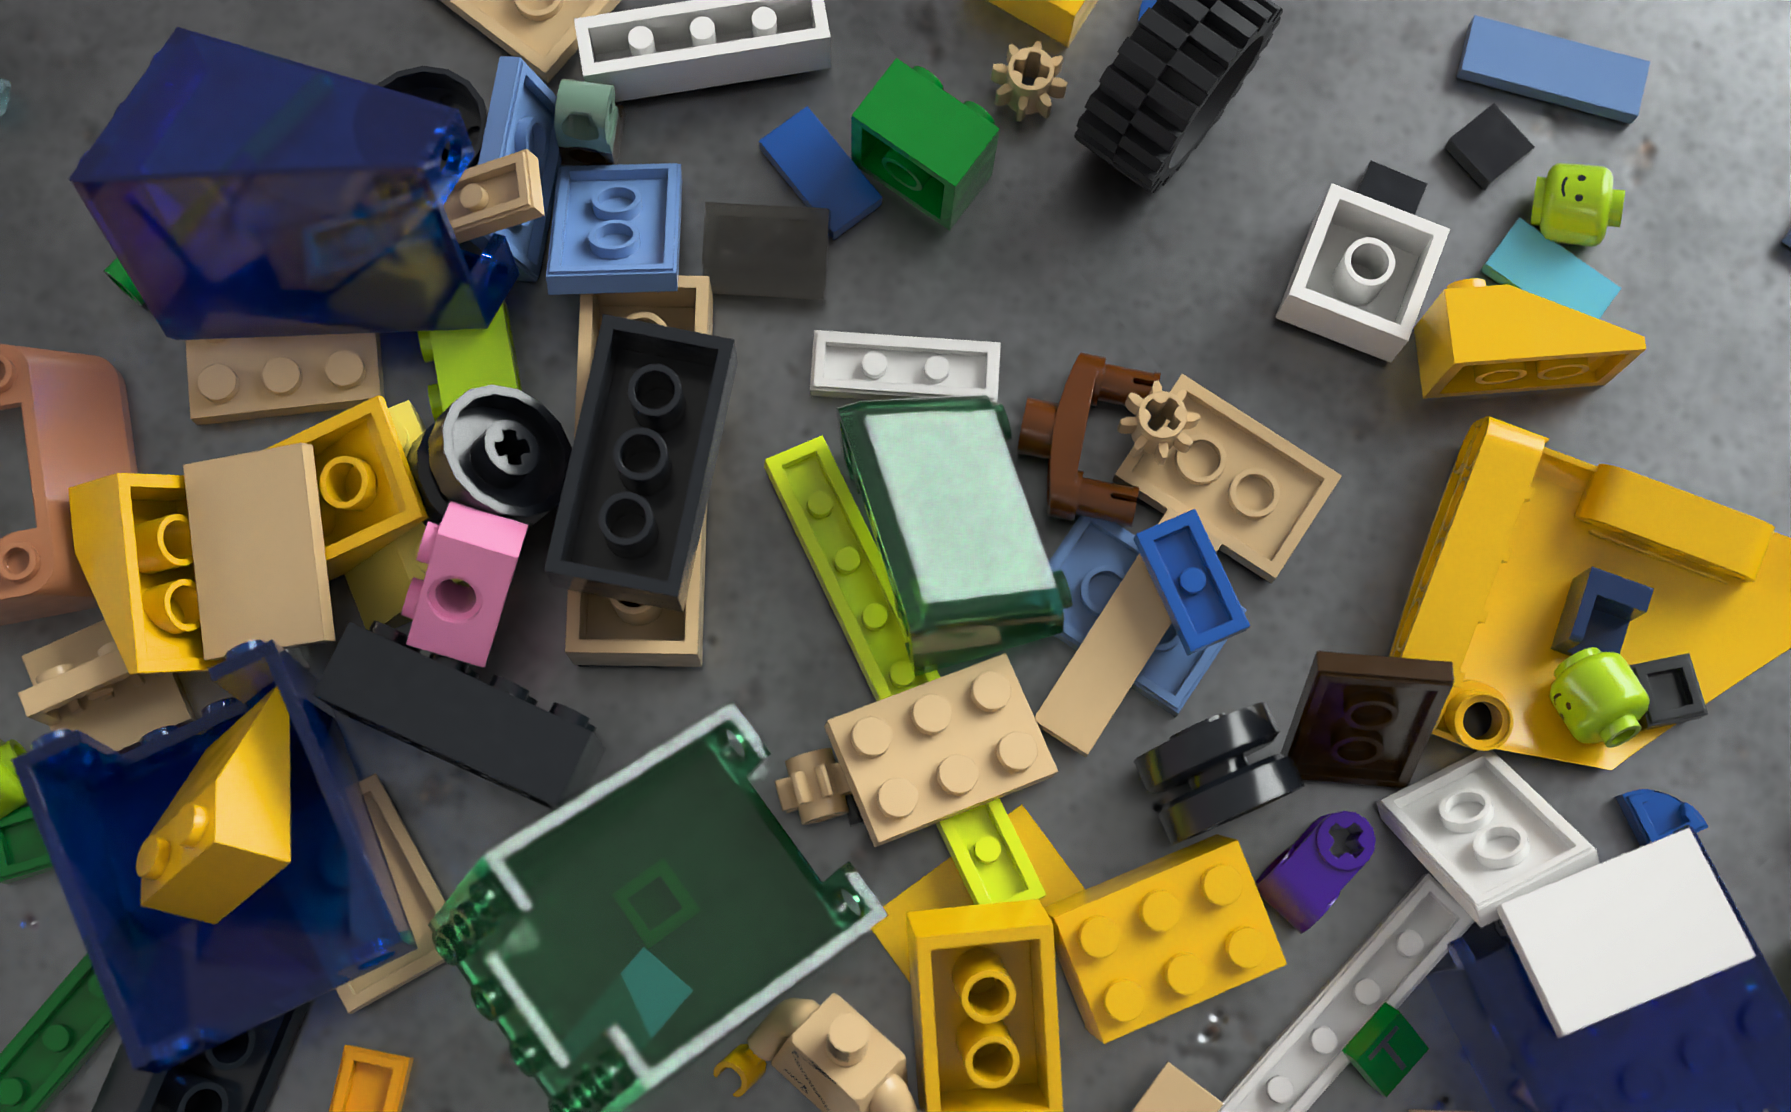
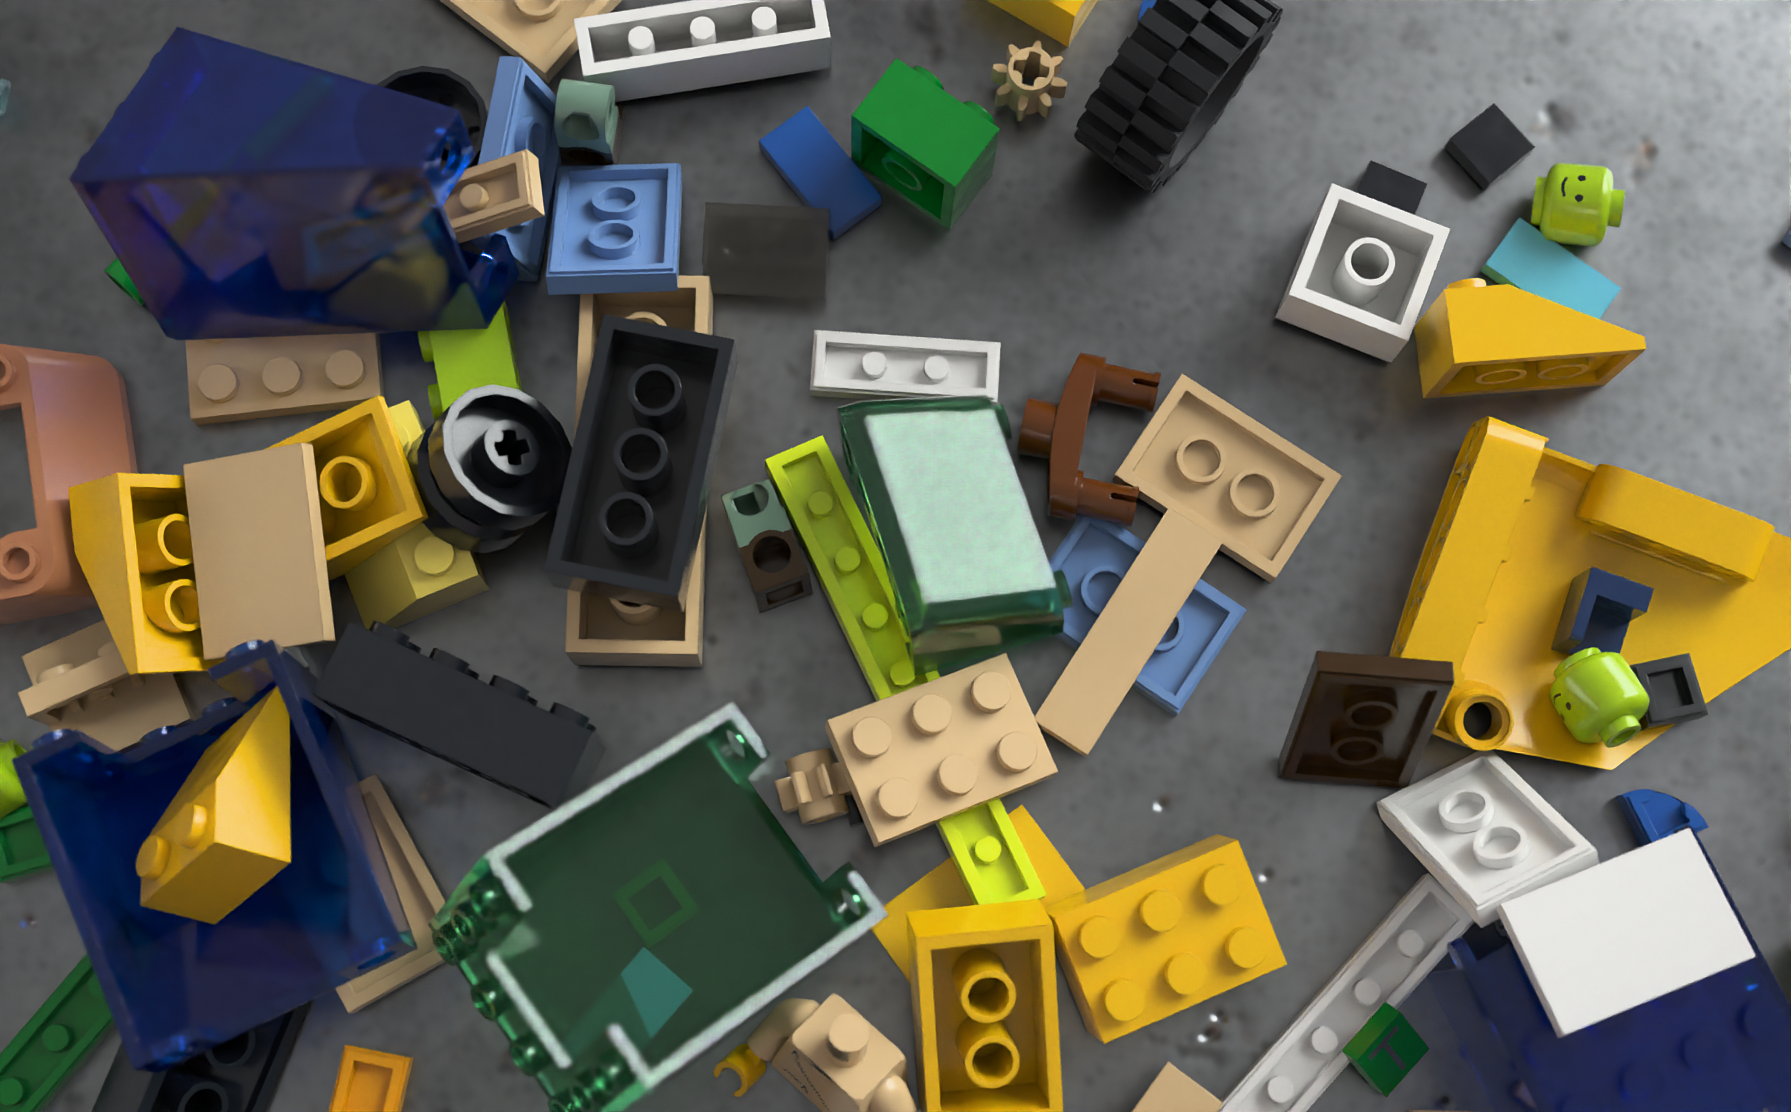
bright pink brick [401,501,528,668] -> none
tan gear [1117,381,1200,465] -> none
blue plate [1133,509,1250,656] -> none
black wheel [1134,702,1305,845] -> none
dark purple piece [1255,811,1376,934] -> none
medium blue tile [1456,15,1650,124] -> none
none -> leg [721,478,813,612]

